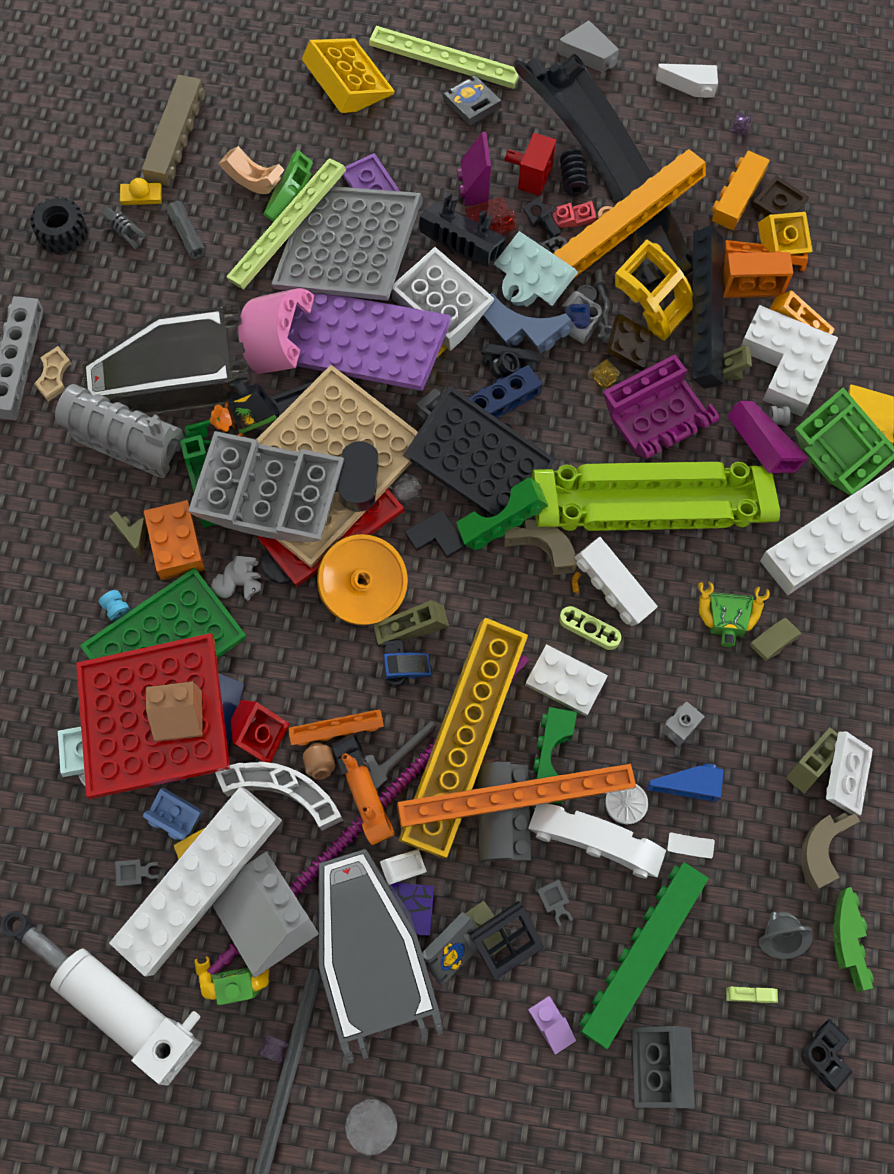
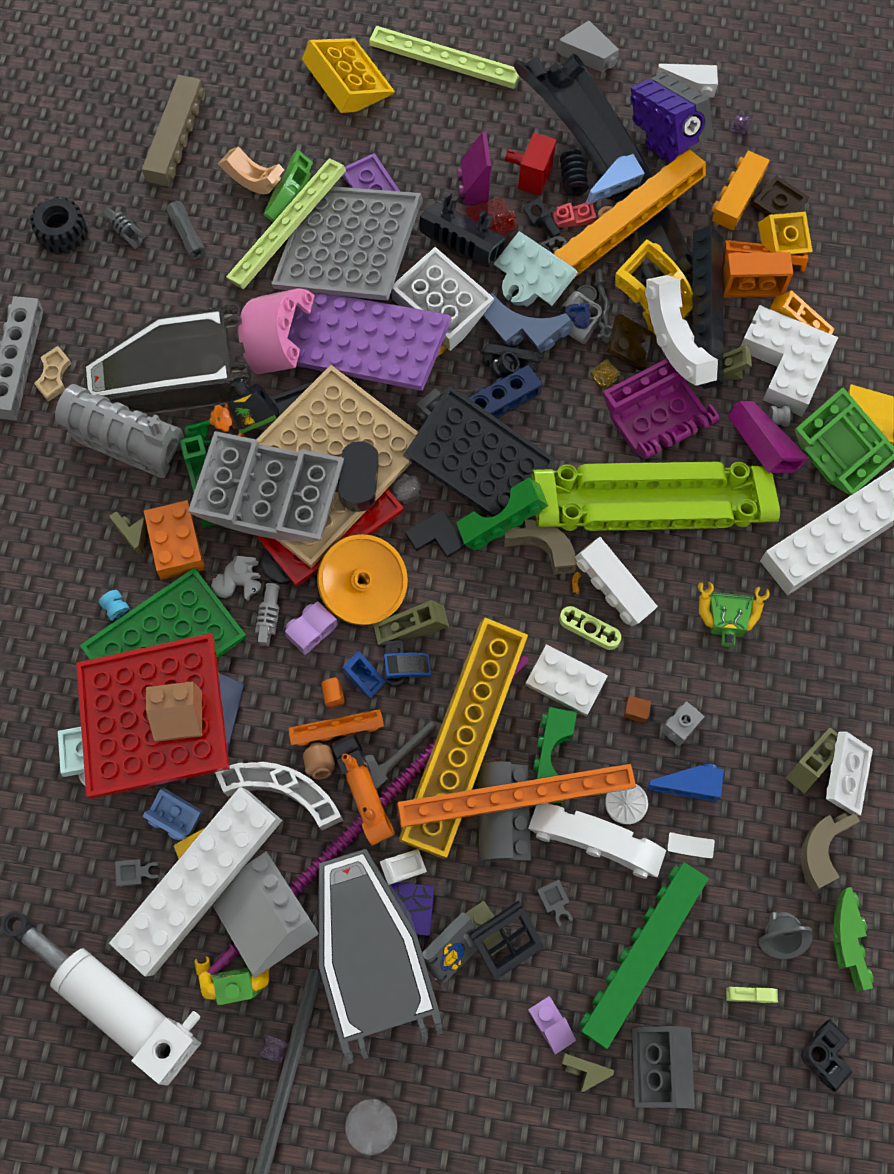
yellow tile [120,178,162,205] -> none
red slope [231,700,290,763] -> none
dark grey container [442,75,501,126] -> none
olive slope [750,617,801,661] -> none
none -> light grey hinge [255,583,280,647]
none -> lavender brick [285,602,338,655]
none -> orange brick [321,677,345,707]
none -> blue slope [343,651,386,698]
none -> olive slope [560,1054,614,1093]
none -> light blue slope [586,154,645,205]
none -> dark orange slope [623,695,651,724]
none -> dark purple piece [630,72,713,163]
none -> white brick [645,275,718,385]

